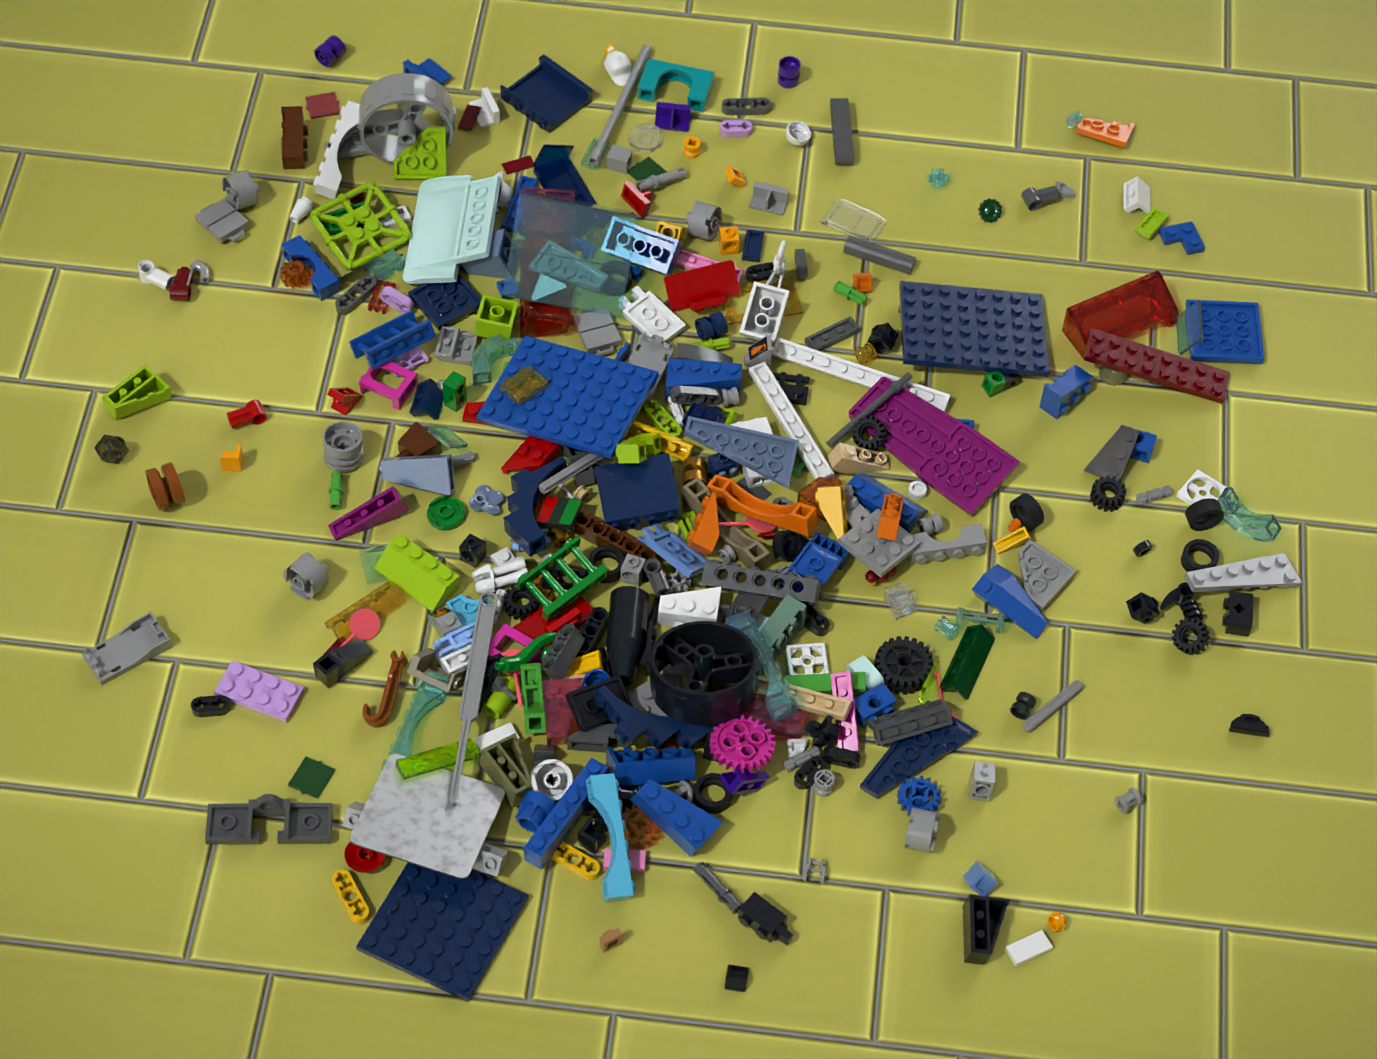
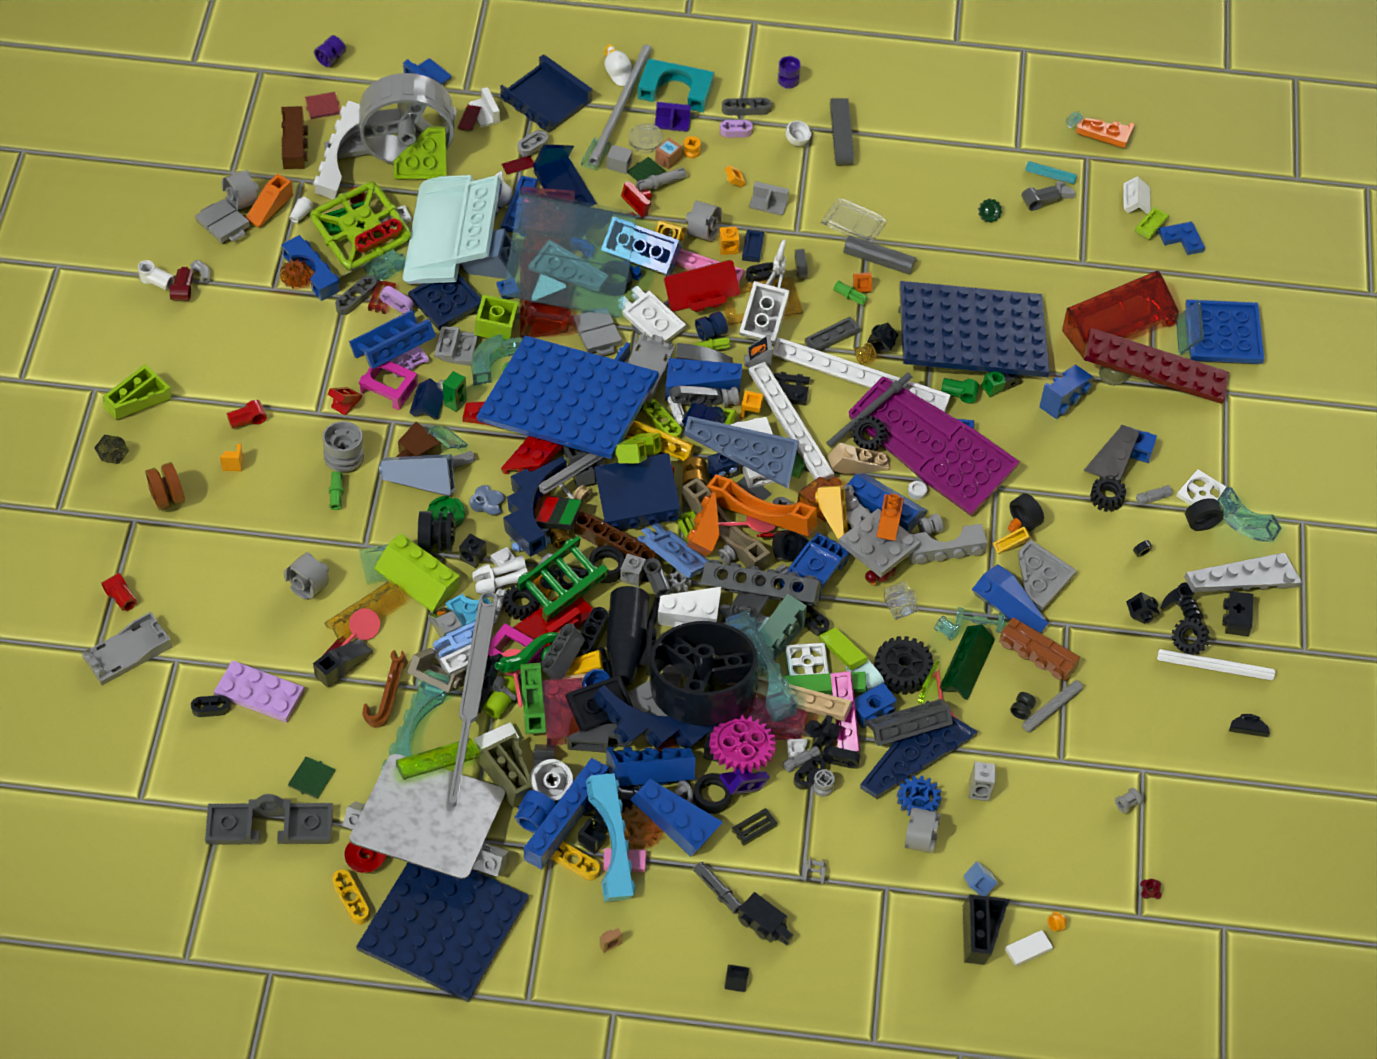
magenta slope [328,486,409,541] -> none
clear yellow plate [499,365,548,405] -> none
clear light blue gear [927,169,949,187] -> none
black tyre [1181,539,1219,572] -> none
none -> red piece [101,573,137,611]
none -> orange slope [246,173,293,228]
none -> red beam [355,218,402,252]
none -> black wheel [418,511,456,552]
none -> light grey plate [517,130,548,156]
none -> nougat brick [655,138,682,169]
none -> pearl dark grey tile [732,808,777,846]
none -> light orange panel [740,391,763,418]
none -> lime tile [819,627,868,670]
none -> green piece [941,378,979,403]
none -> dark orange brick [999,617,1080,682]
none -> teal axle [1026,161,1077,184]
none -> dark red plate [1140,879,1162,899]
none -> white axle [1157,649,1275,680]

